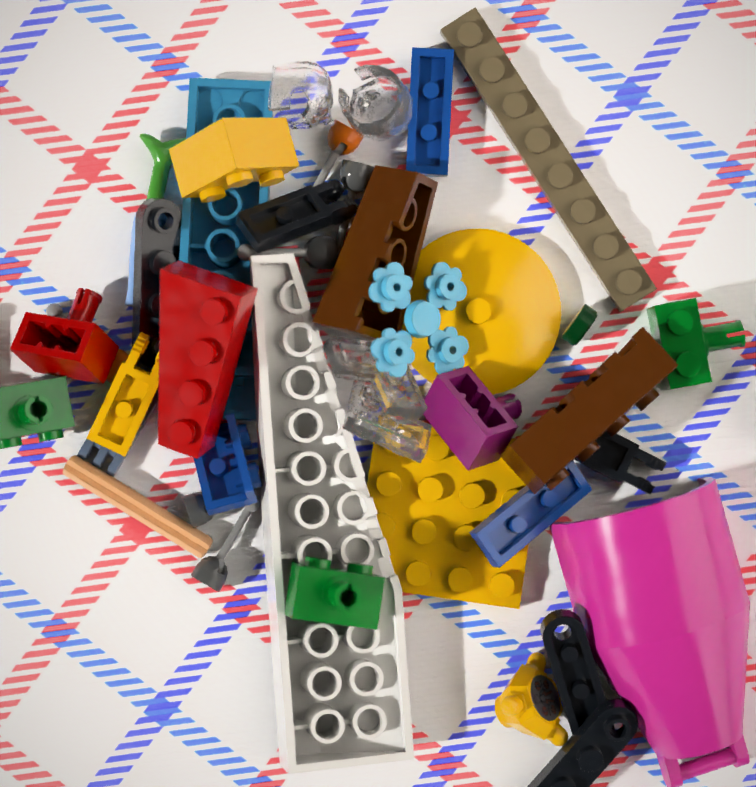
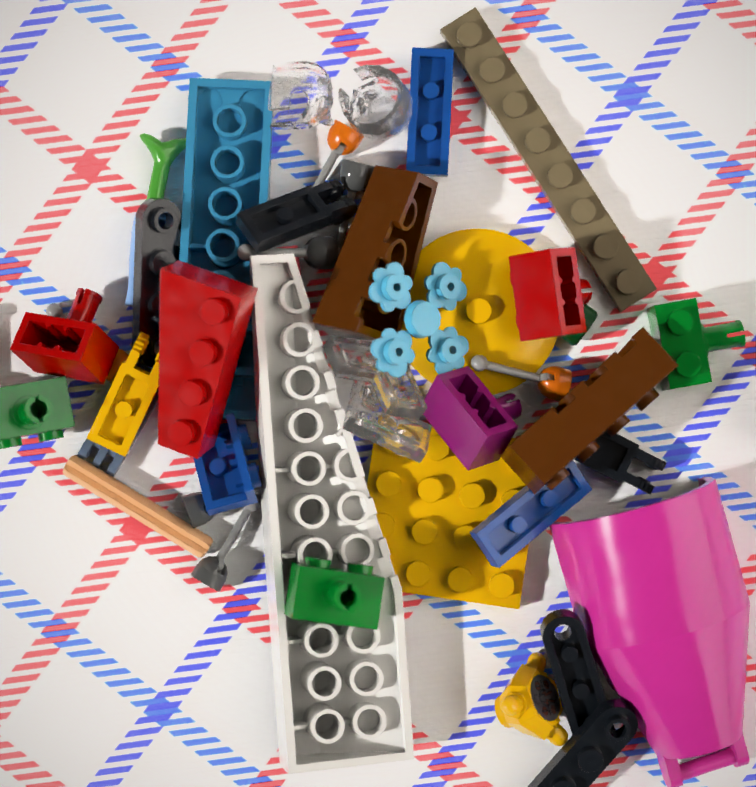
yellow brick [169,118,299,203] -> none
none -> hinge [471,355,572,401]
none -> red brick [509,247,592,342]

